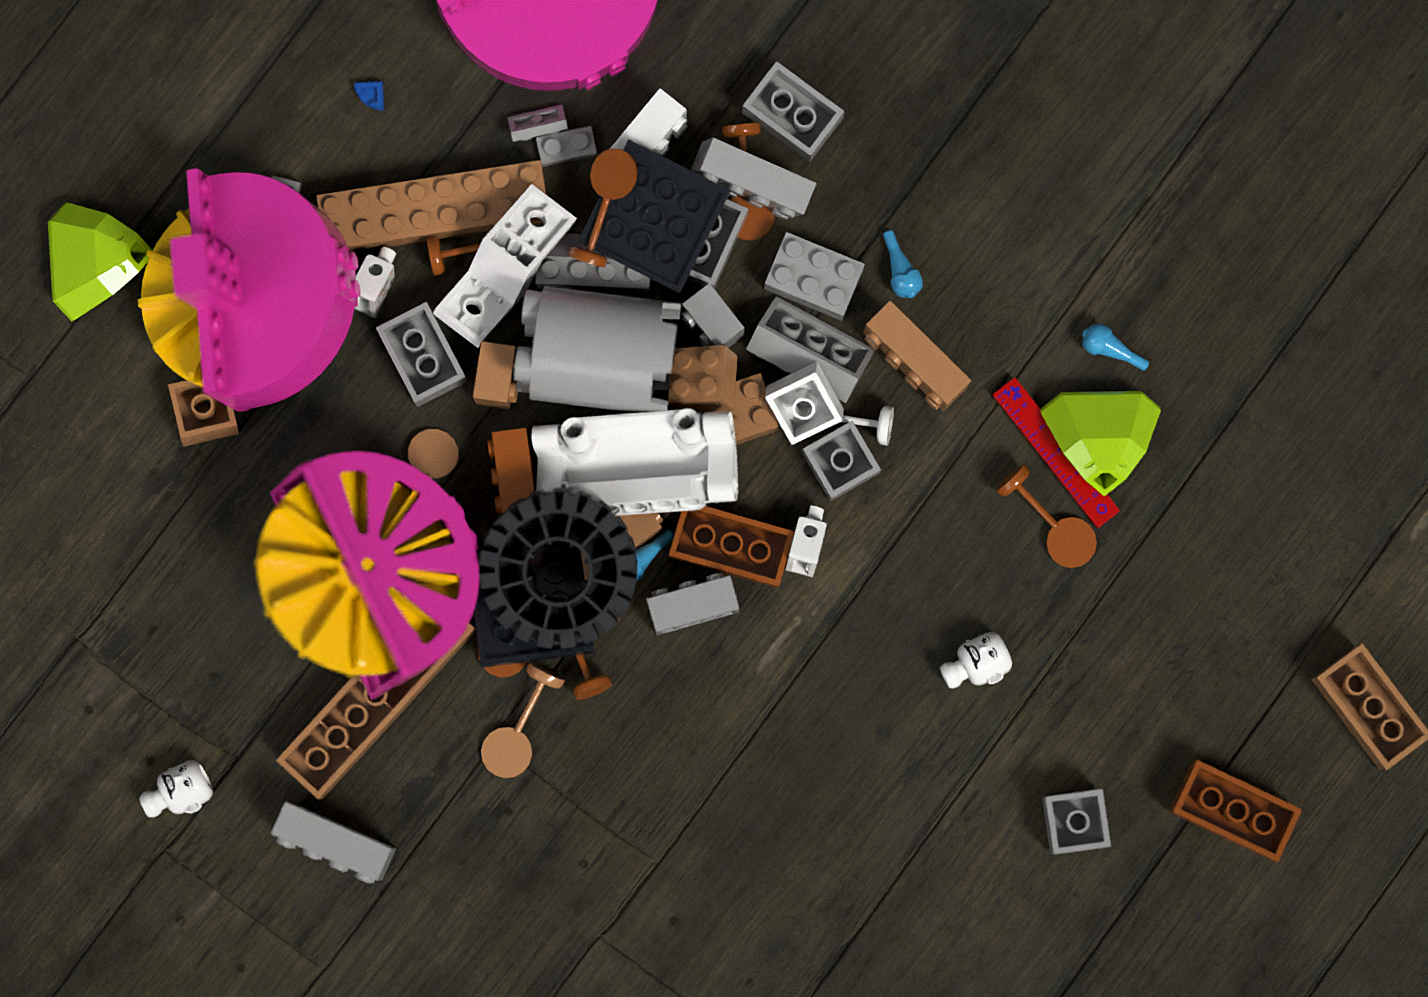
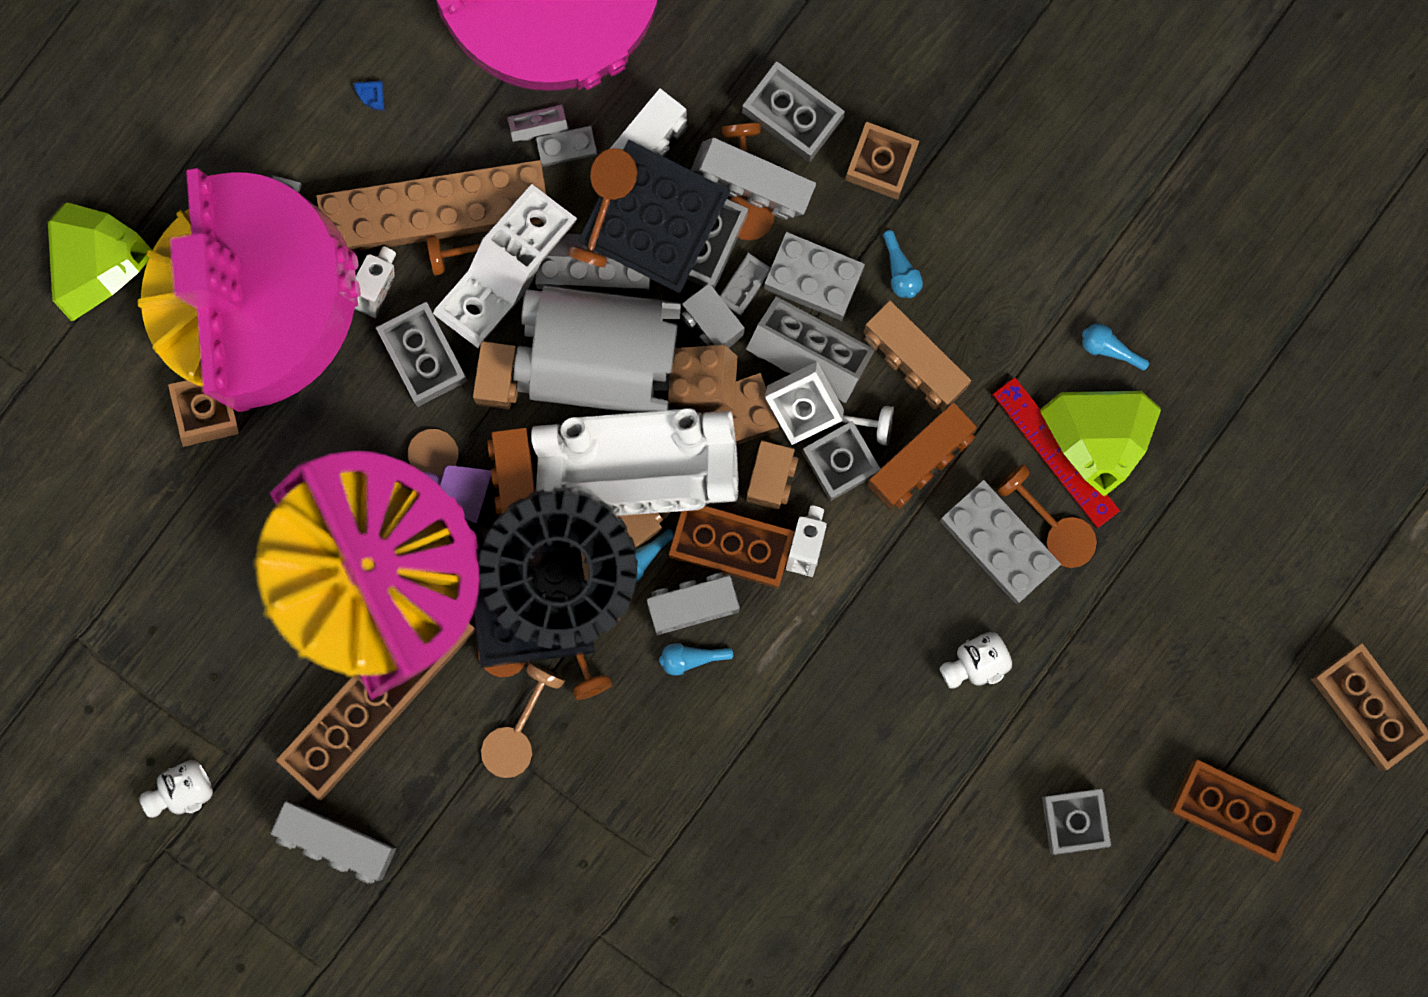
none -> medium lavender torso [425,465,492,523]
none -> dark azure piece [659,643,733,676]
none -> light grey plate [720,253,771,316]
none -> medium nougat brick [746,441,798,510]
none -> medium nougat brick [845,122,919,200]
none -> dark orange brick [867,403,977,510]
none -> light grey brick [940,480,1061,605]

